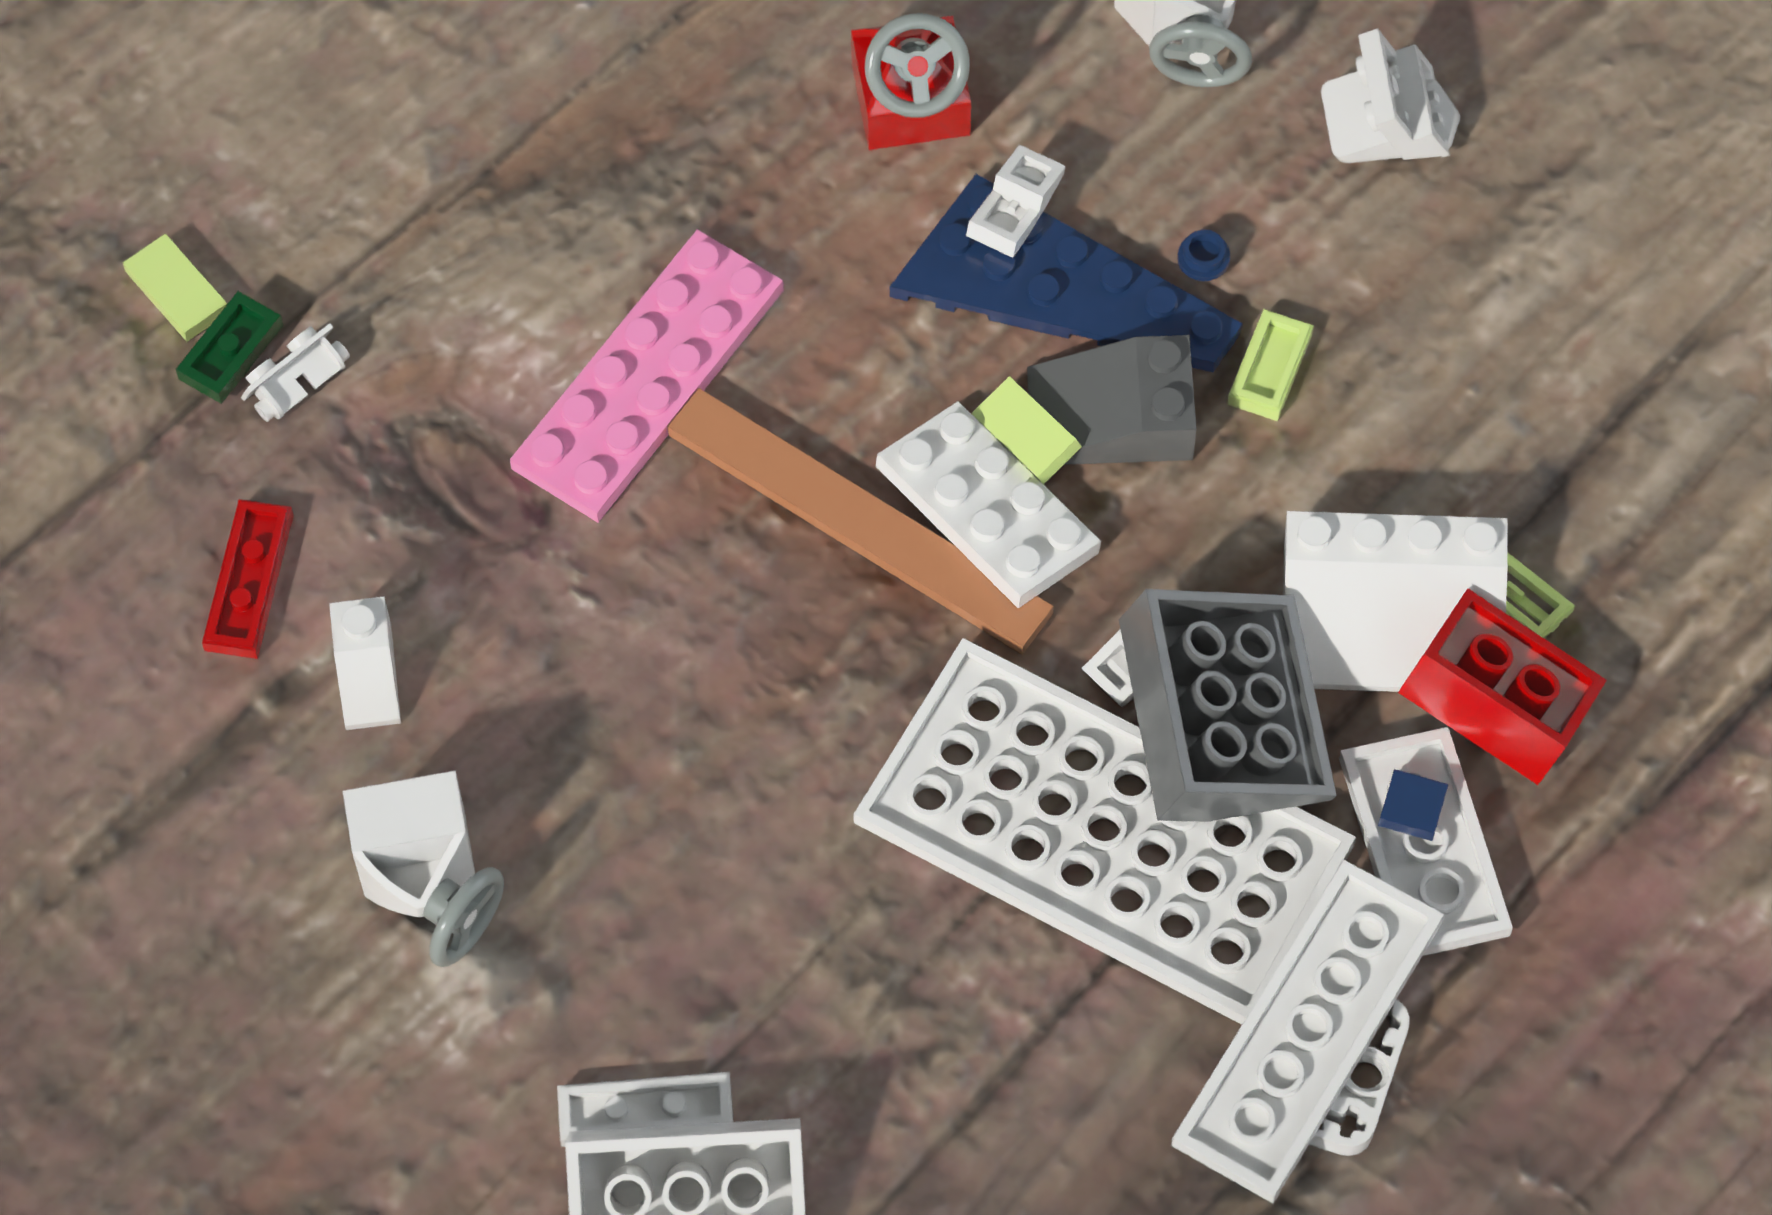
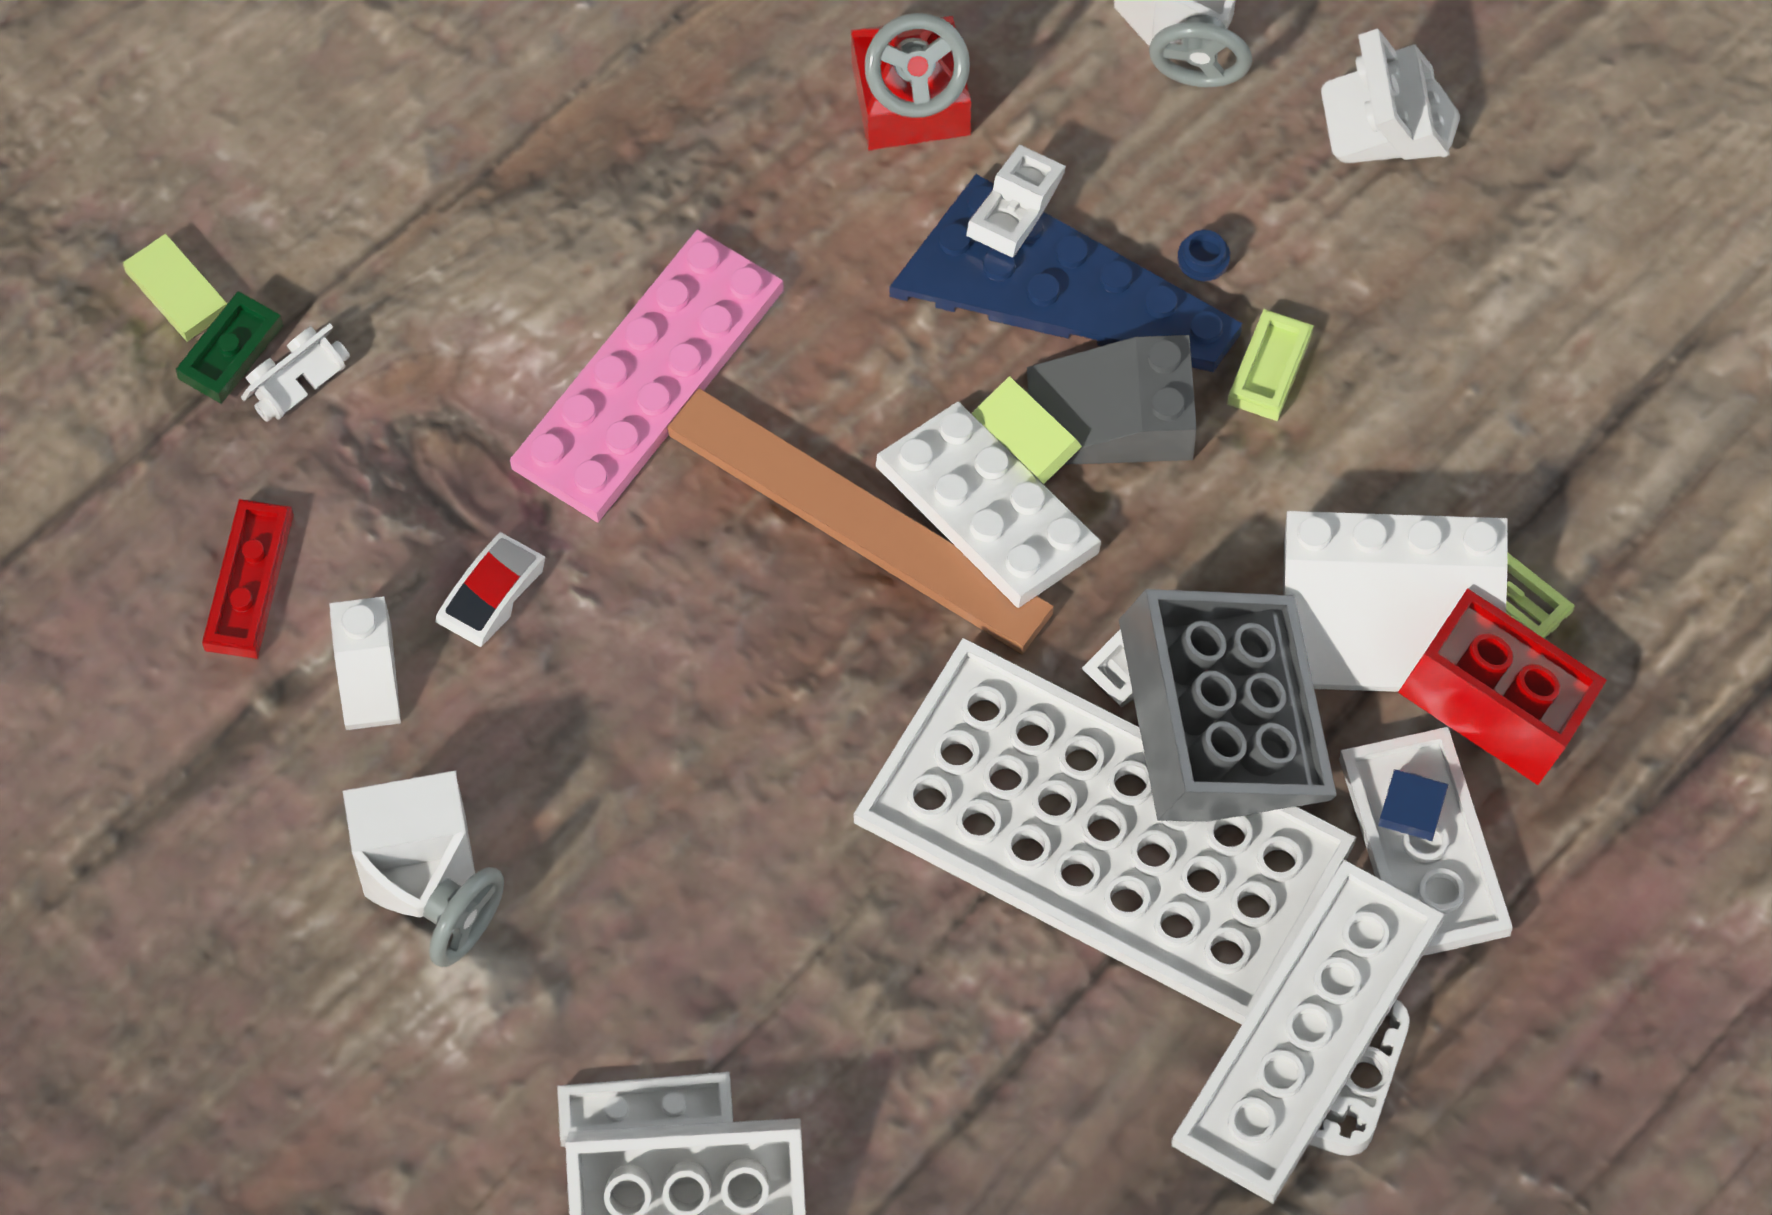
none -> slope [435,532,545,647]

